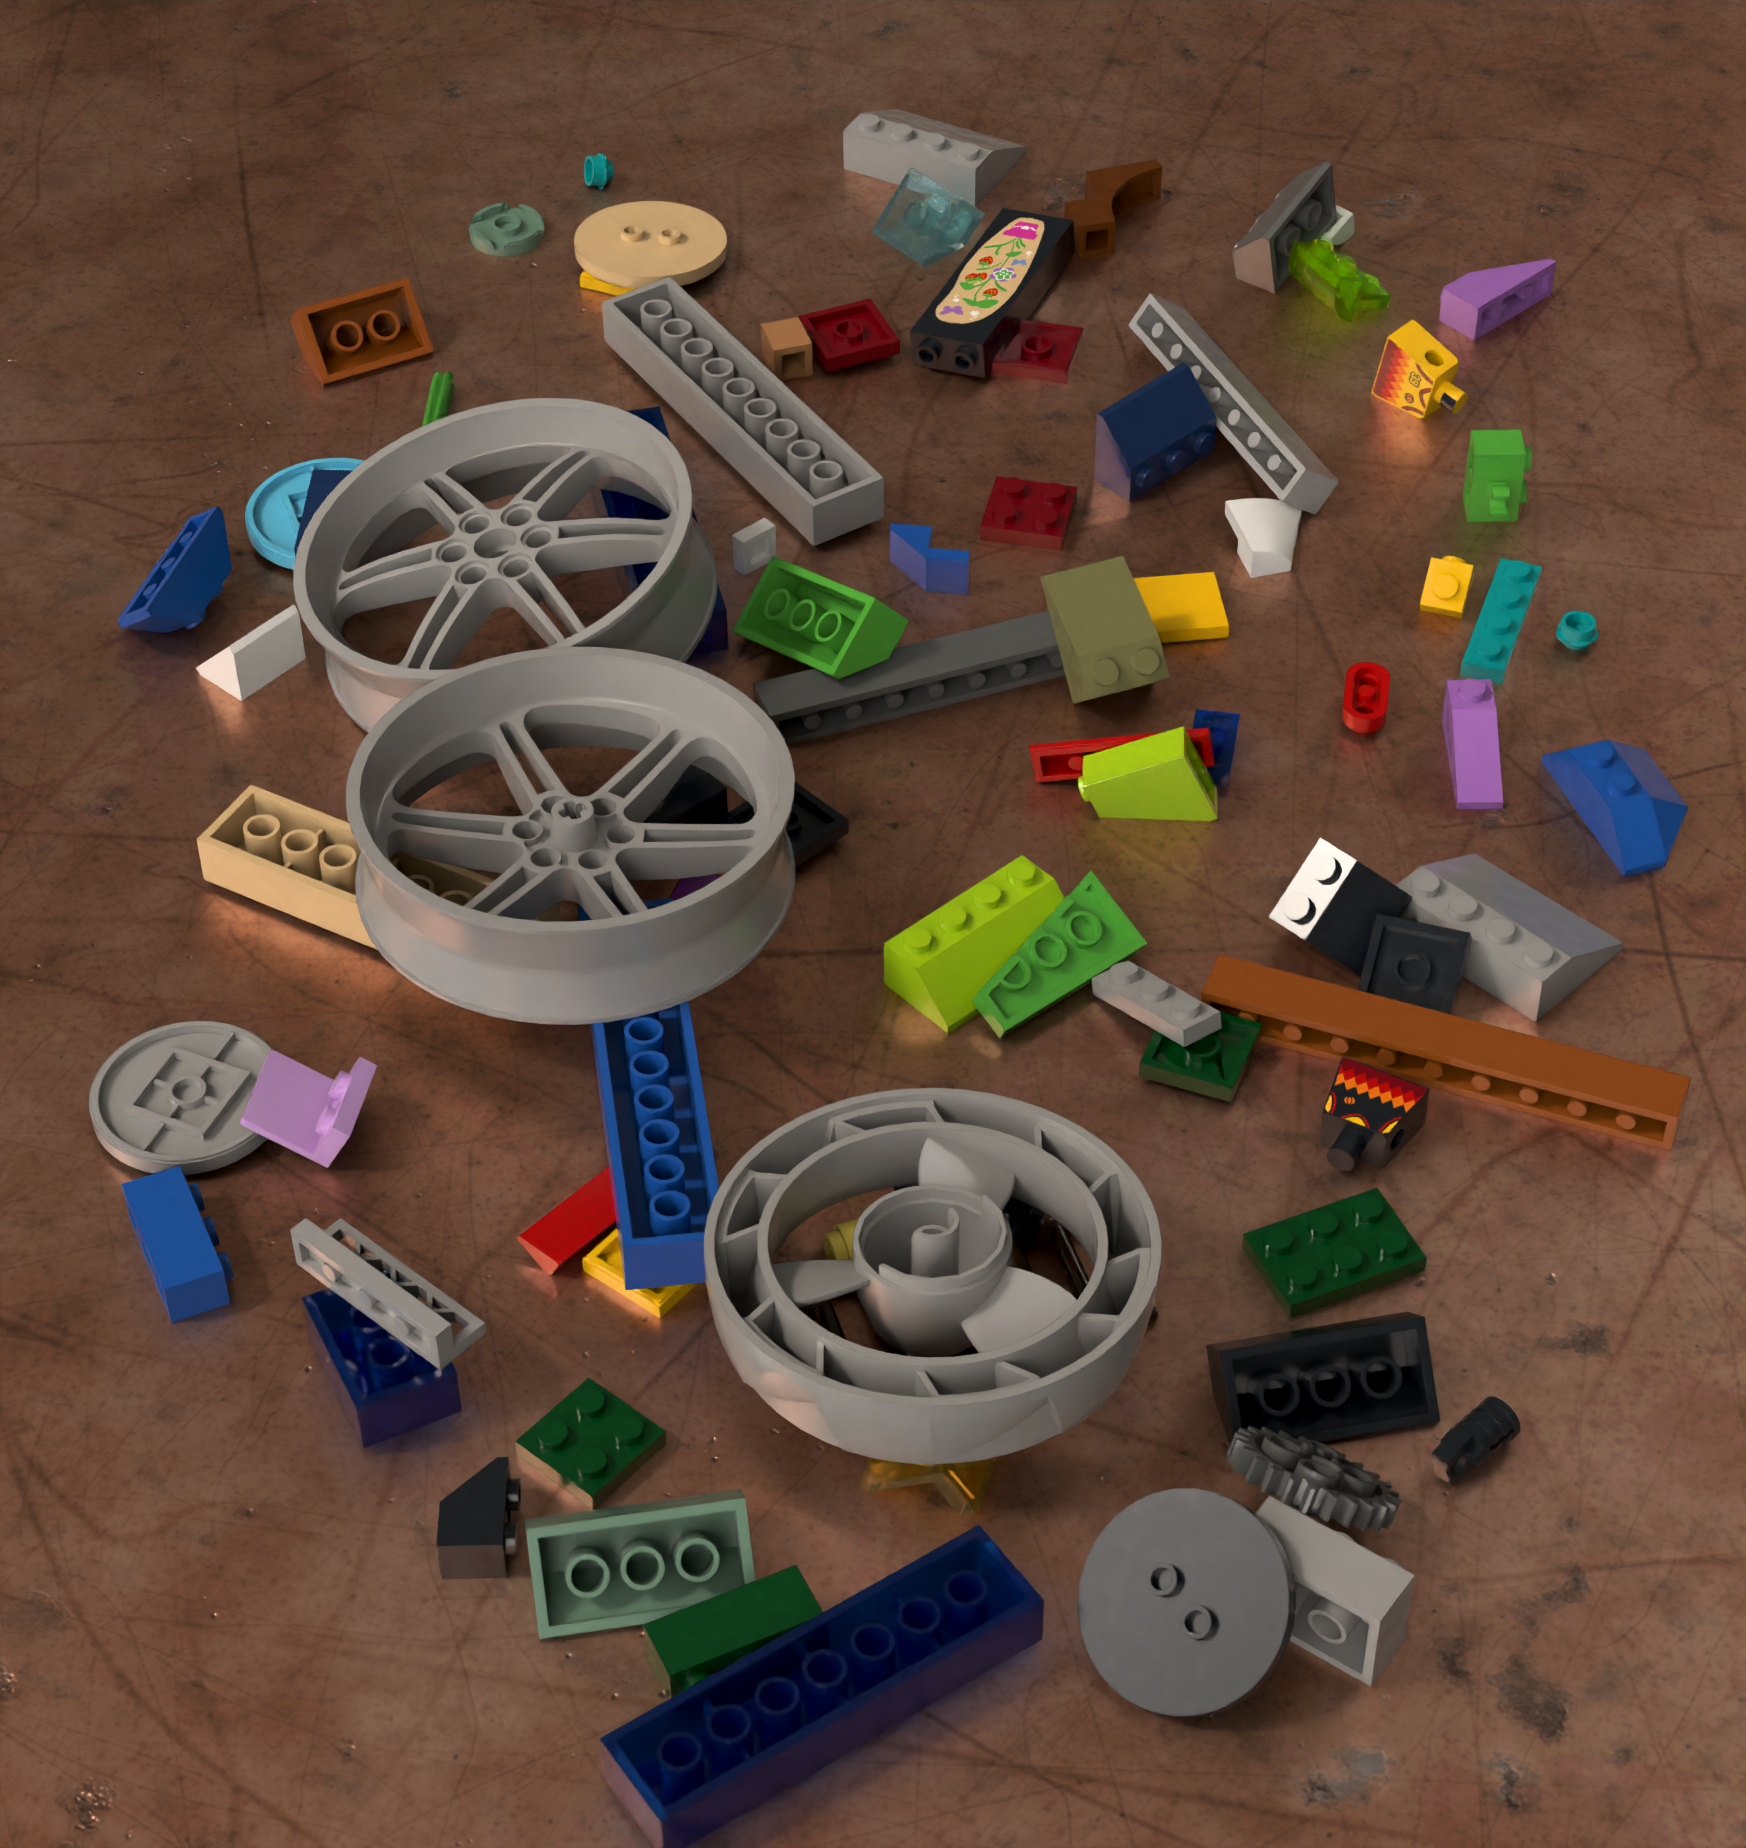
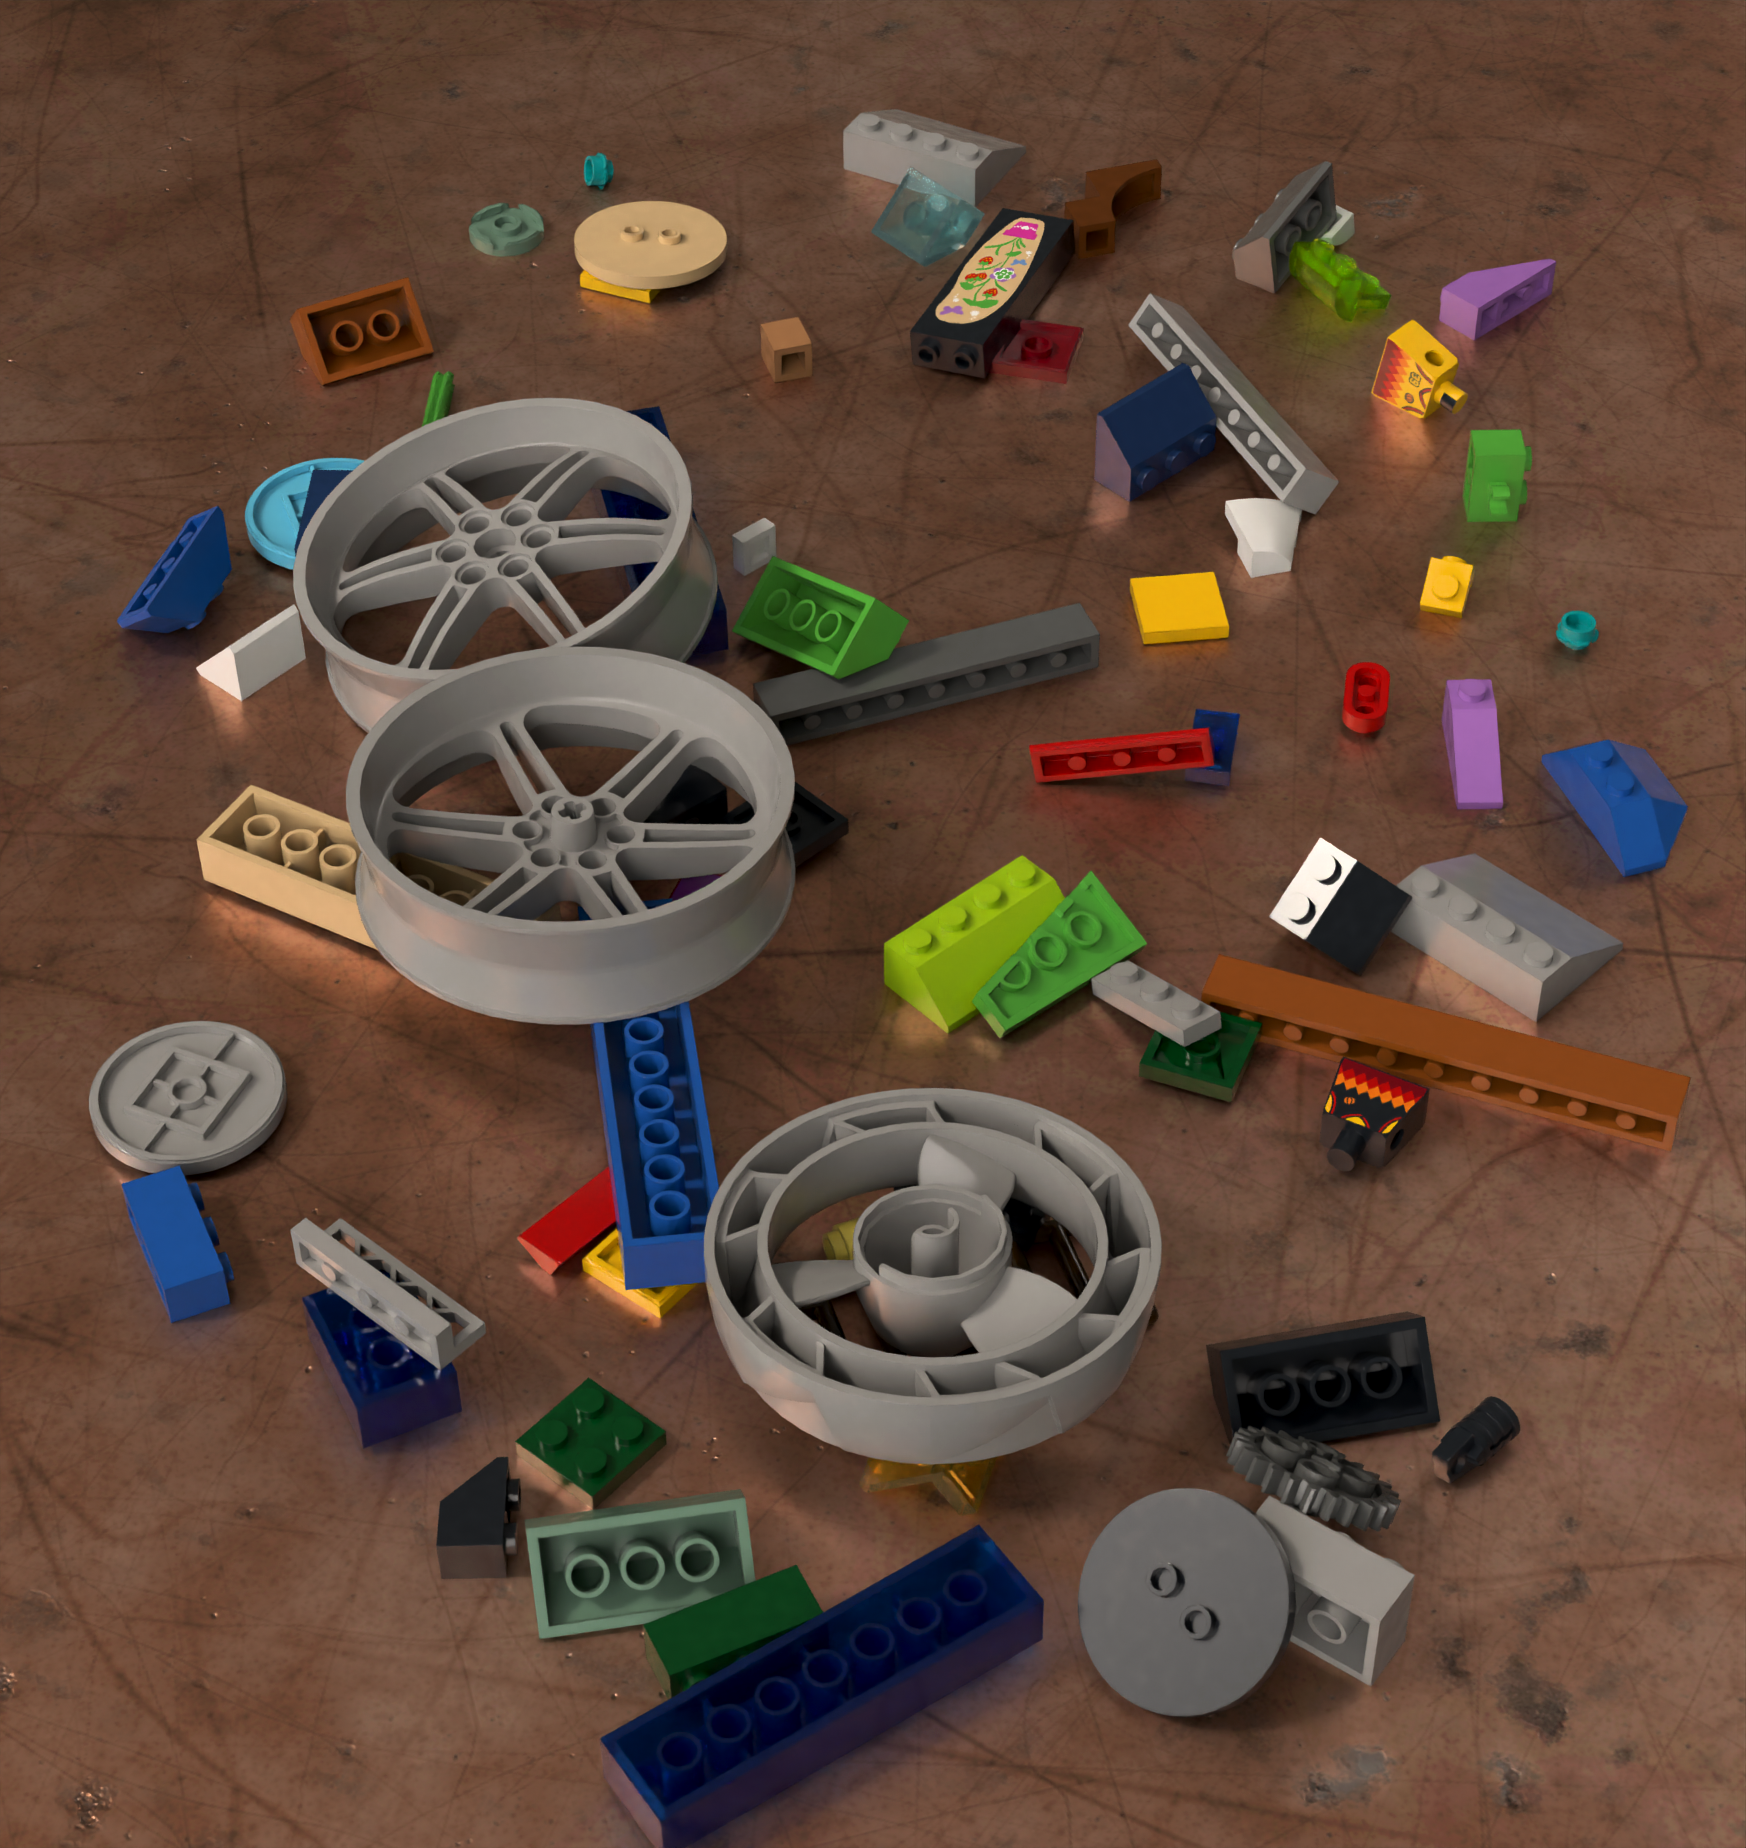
lavender bracket [240,1050,377,1168] -> none
light grey brick [602,277,884,546] -> none
dark red plate [798,298,900,372] -> none
blue slope [890,523,970,595] -> none
dark red plate [980,476,1077,551] -> none
olive slope [1040,556,1170,704] -> none
lime slope [1078,726,1218,821] -> none
dark green plate [1242,1188,1427,1319] -> none
black plate [1358,914,1472,1015] -> none
teal plate [1460,558,1542,684] -> none

